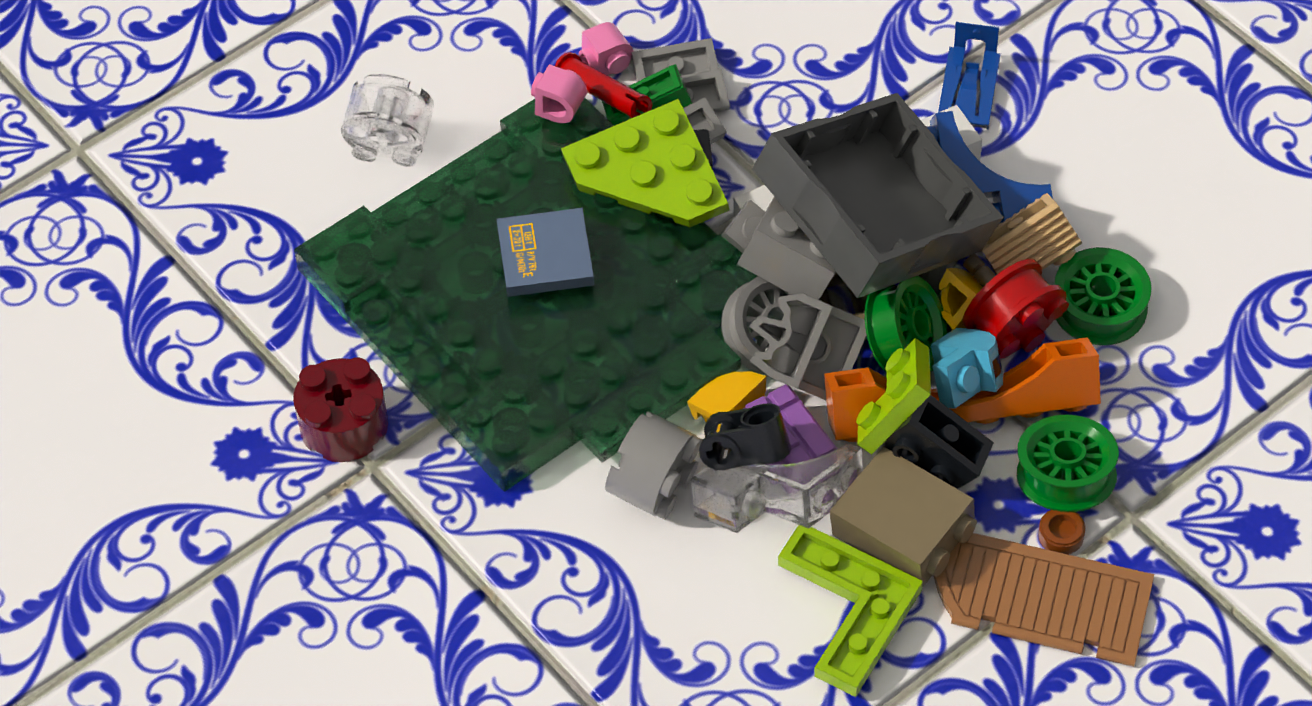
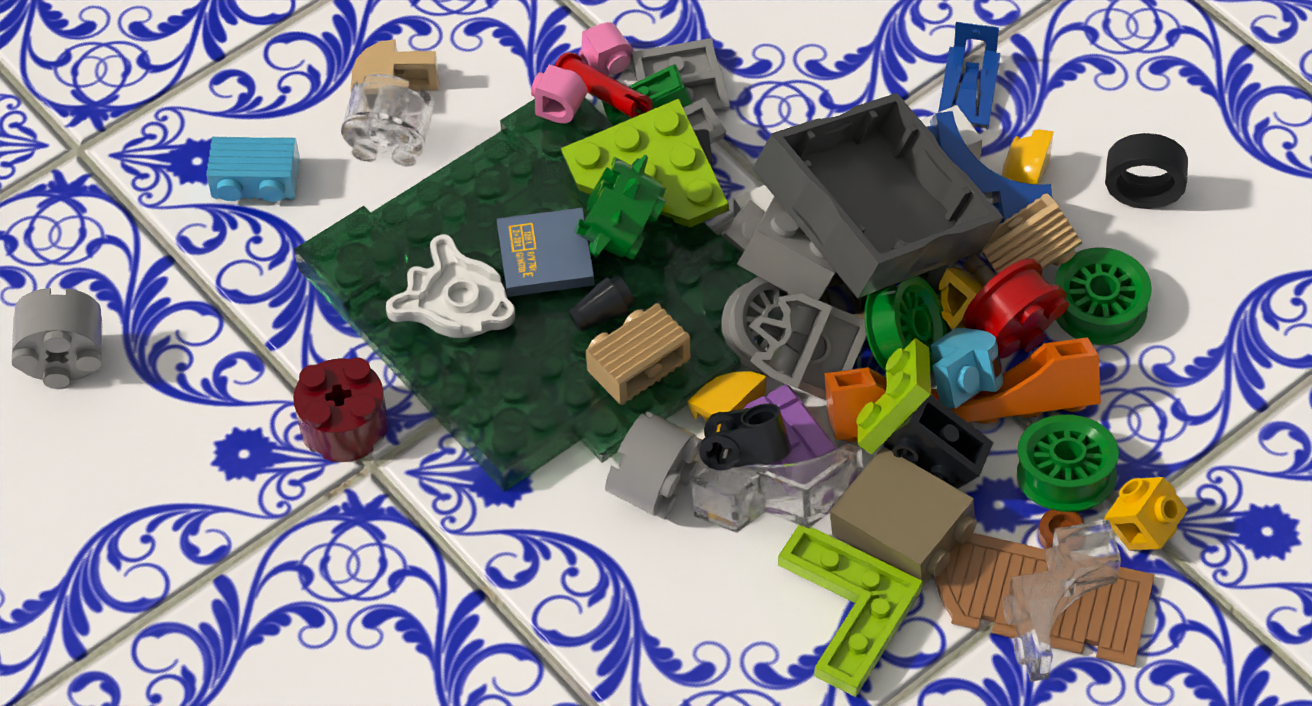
none -> light grey brick [11,288,102,389]
none -> medium azure brick [207,136,300,202]
none -> tan brick [350,39,439,117]
none -> white tile [386,234,516,338]
none -> black cone [568,275,636,334]
none -> green brick [574,155,666,260]
none -> tan brick [586,303,691,405]
none -> yellow brick [1002,129,1054,185]
none -> clear arch [1002,520,1121,682]
none -> yellow brick [1104,477,1188,550]
none -> black tyre [1105,133,1188,209]

